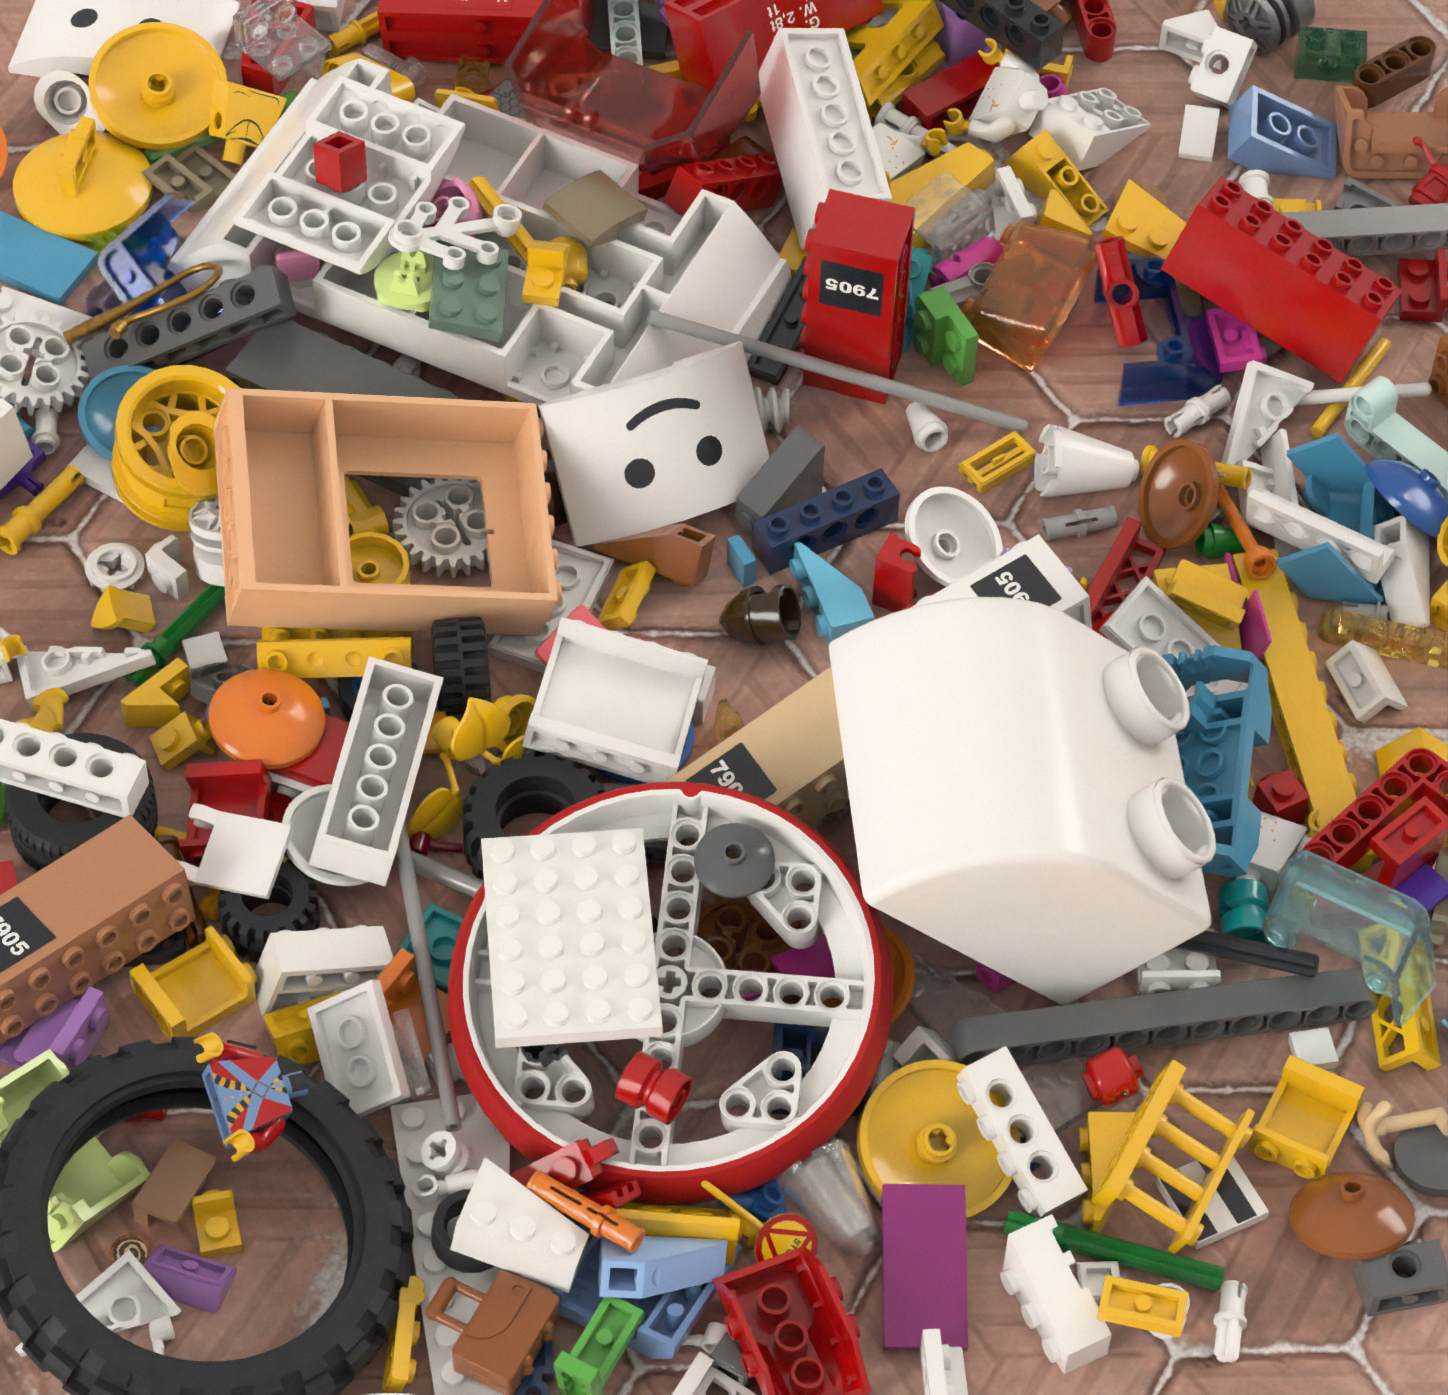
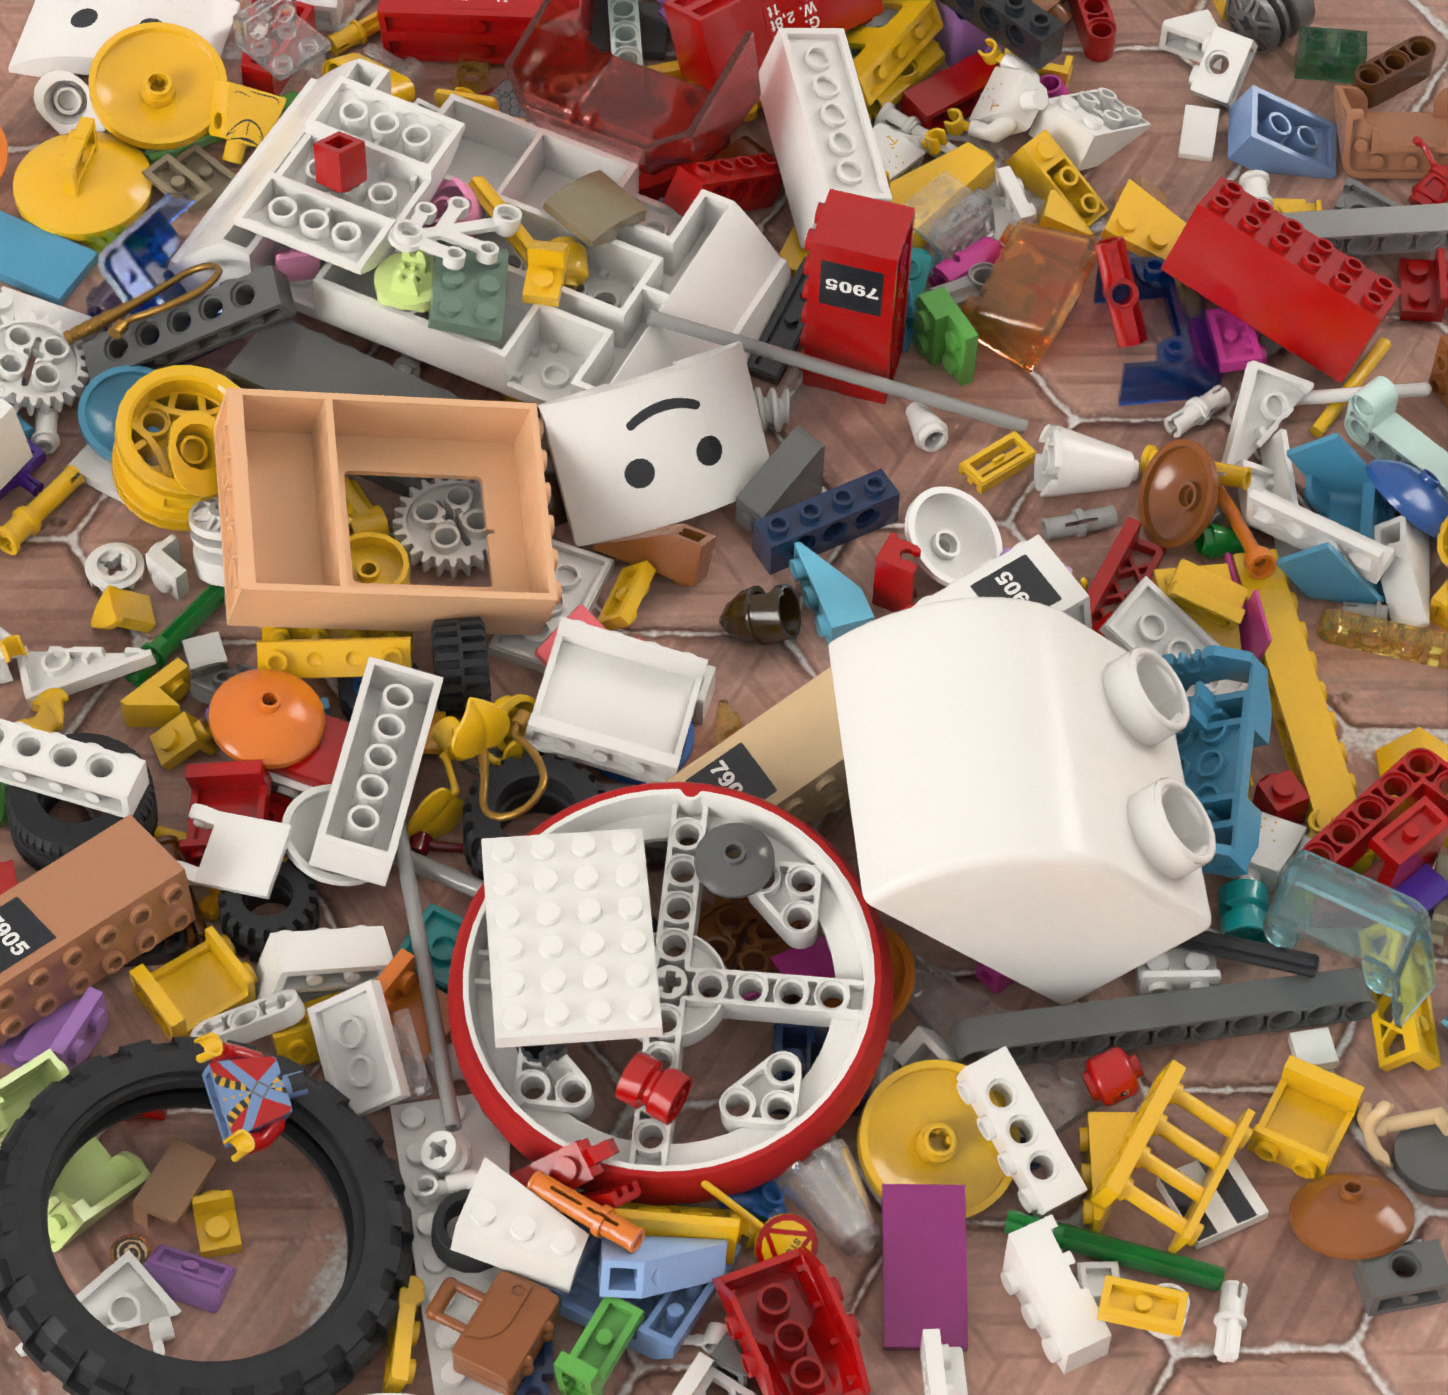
dark azure tile [727,535,757,588] -> none
white panel [1324,640,1408,723] -> none
none -> white beam [190,989,306,1044]
none -> pearl gold piece [464,701,548,822]

